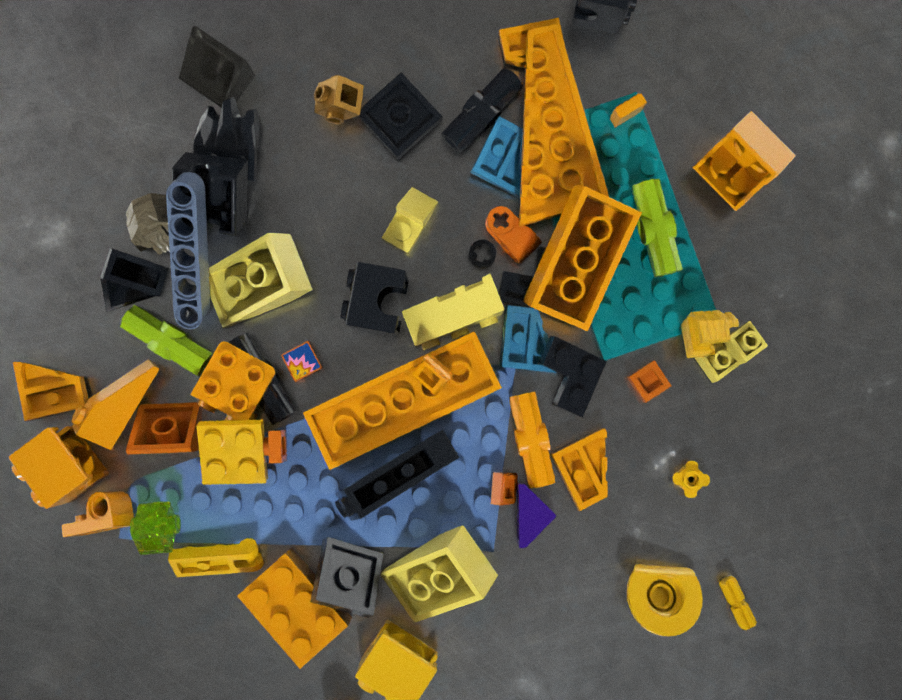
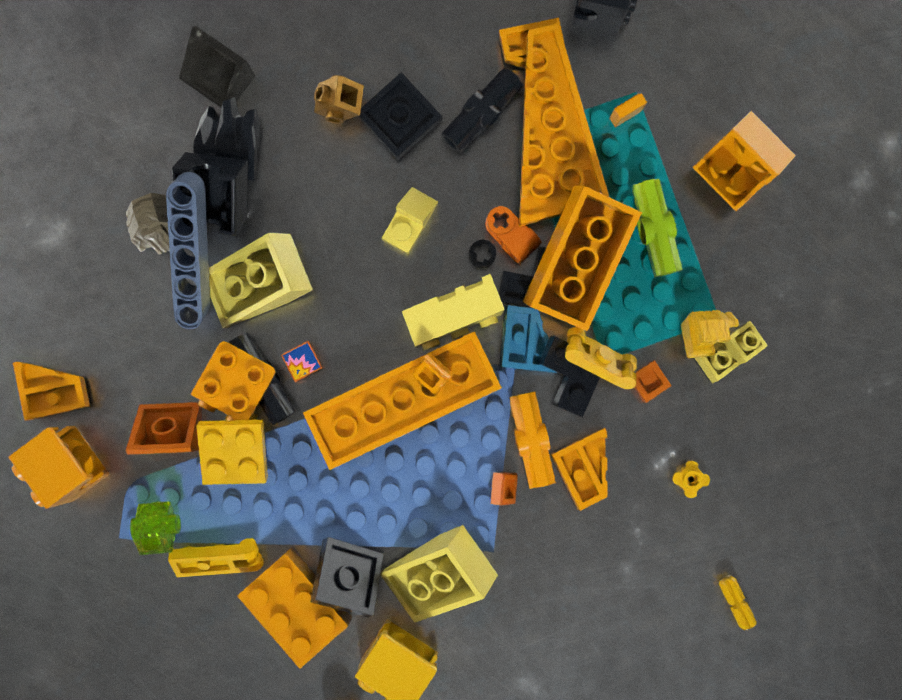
light orange plate [62,491,135,537] -> none
light orange slope [71,359,159,450] -> none
black slope [100,248,168,312] -> none
lime piece [120,305,213,376] -> none
orange plate [263,430,287,463] -> none
black slope [335,430,459,521] -> none
black piece [340,262,409,338] -> none
dark azure wing [470,116,523,199] -> none
dark purple slope [517,482,557,548] -> none
yellow hat [627,564,703,637] -> none
none -> yellow plate [565,327,637,389]

